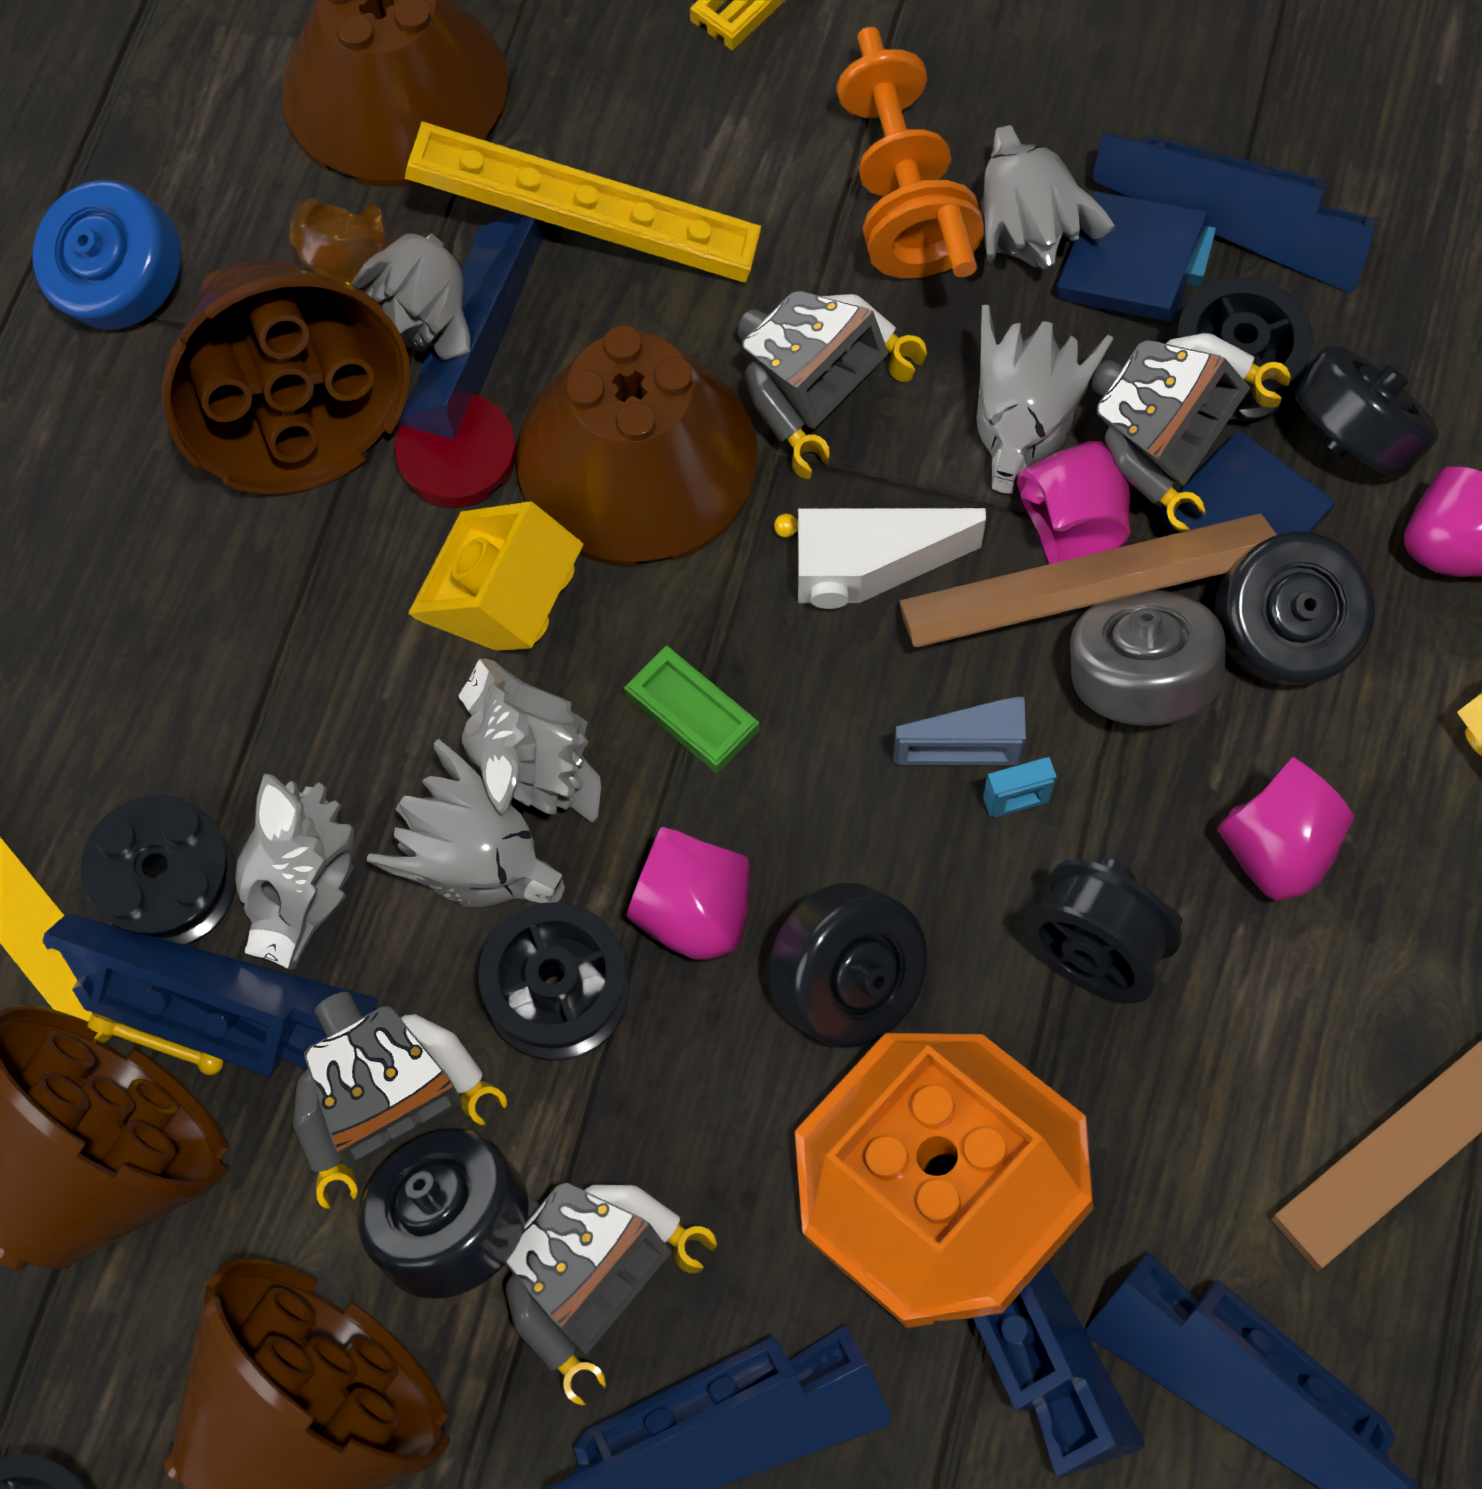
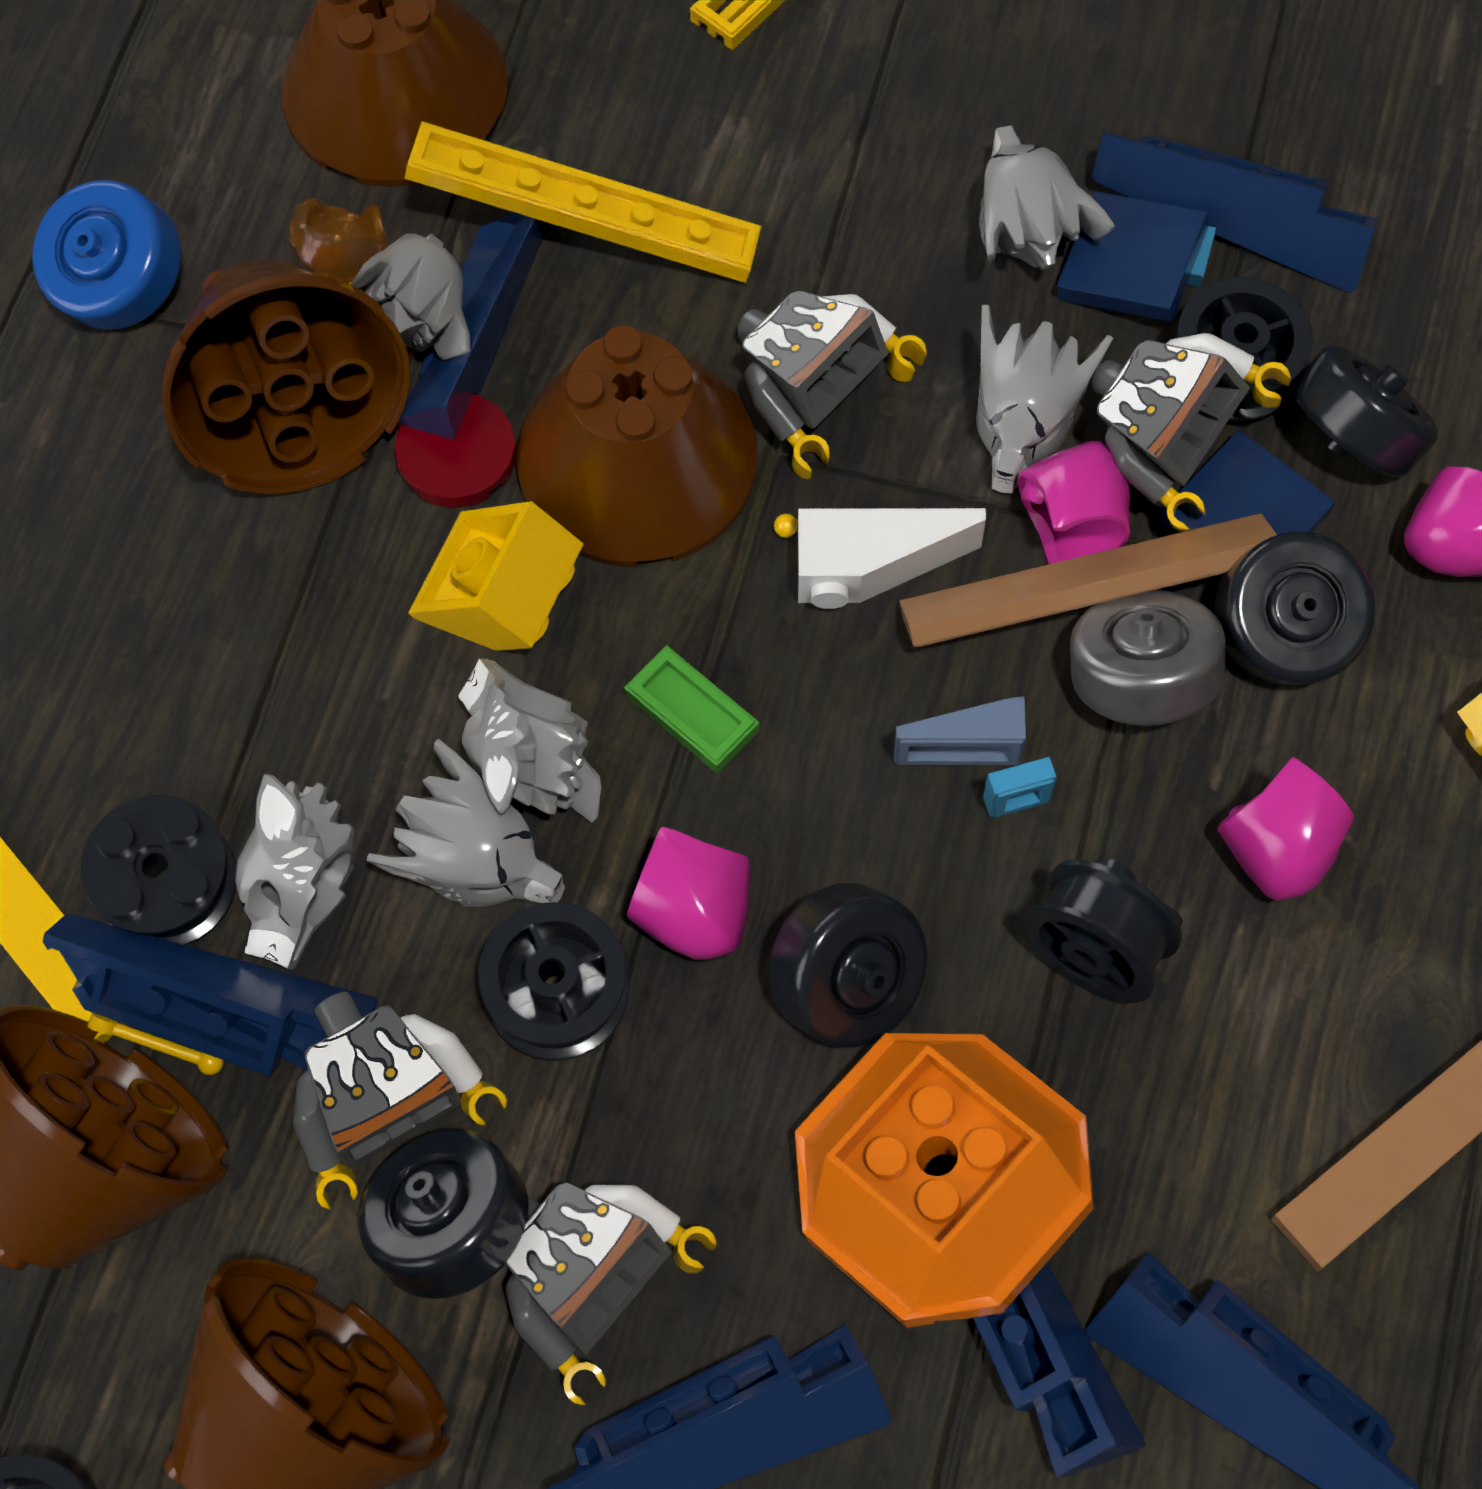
orange piece [836,27,985,279] -> none

